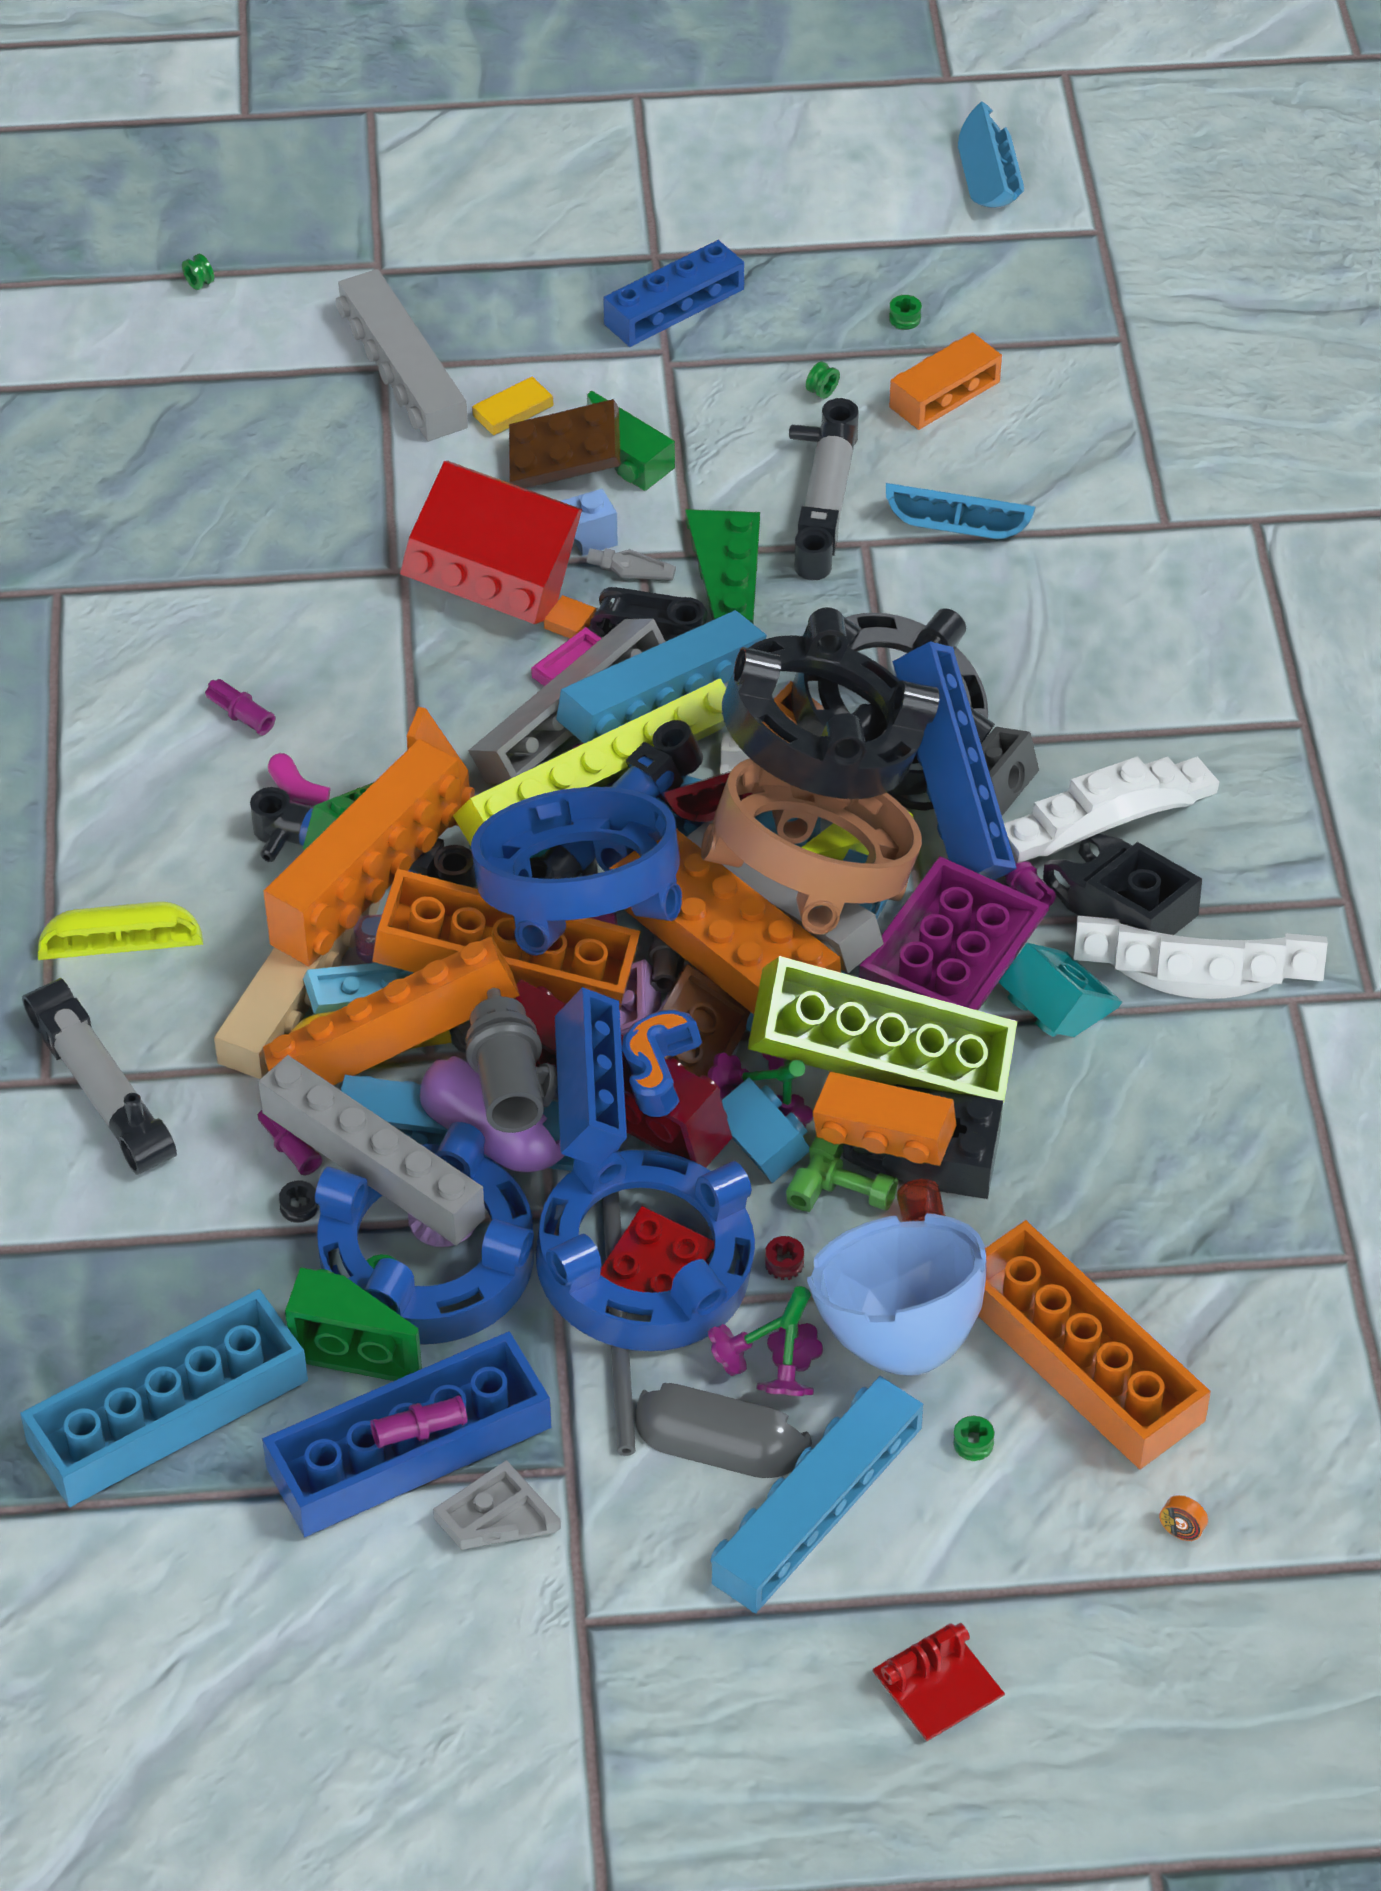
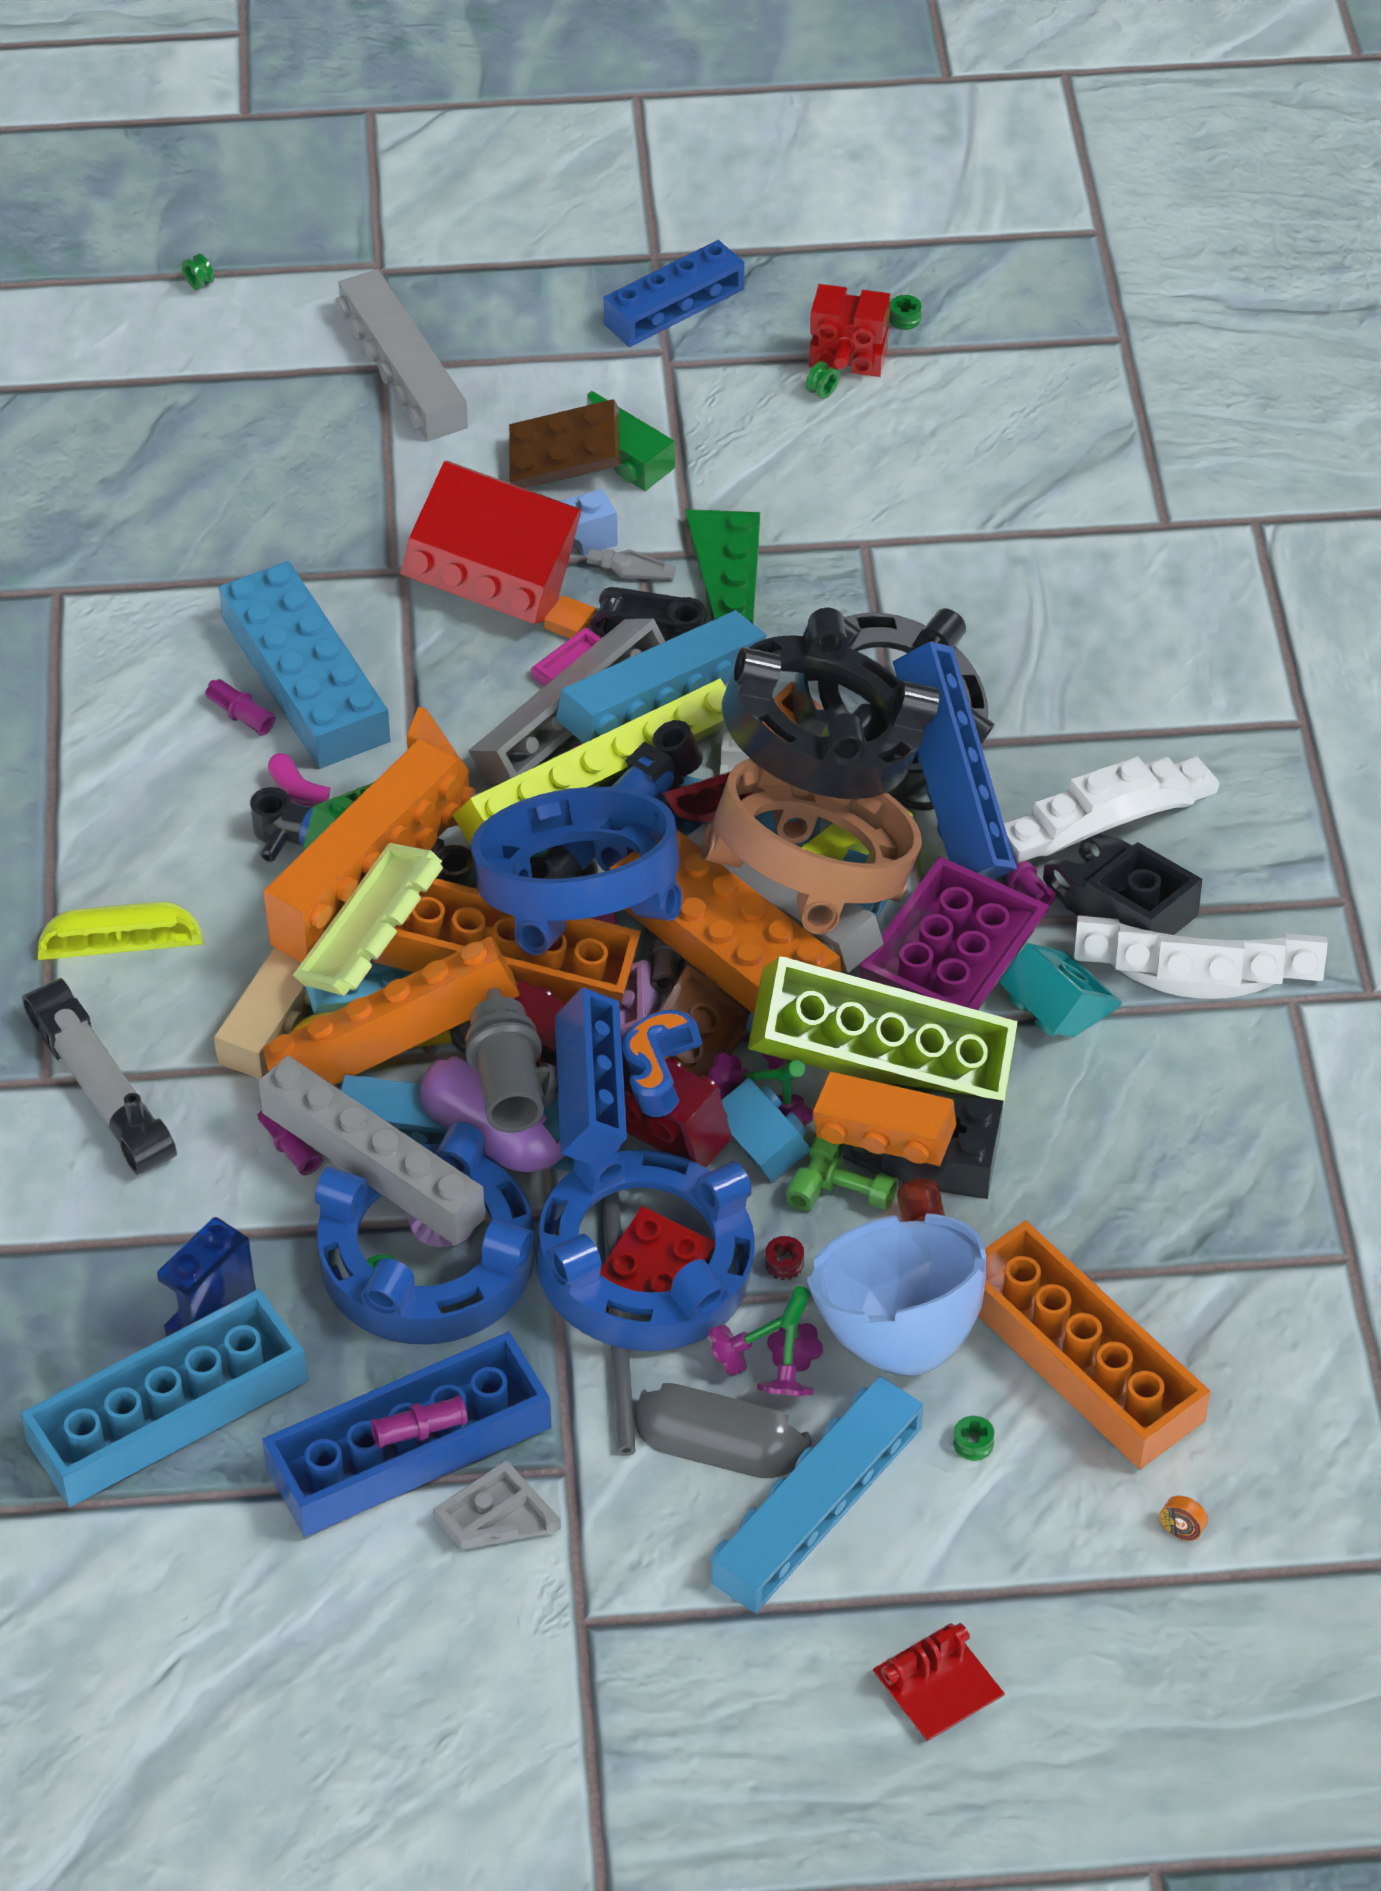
black bush [279,1180,318,1223] -> none
green slope [285,1267,422,1381] -> none
yellow tile [472,376,554,436] -> none
black piece [789,398,859,580] -> none
dark azure brick [886,483,1036,539] -> none
orange brick [889,332,1002,430] -> none
dark azure brick [958,101,1024,208] -> none
dark grey brick [981,727,1039,816] -> none
none -> clear blue panel [157,1217,256,1336]
none -> dark azure brick [218,561,391,769]
none -> yellowish green hinge [293,843,443,996]
none -> red brick [809,284,891,377]

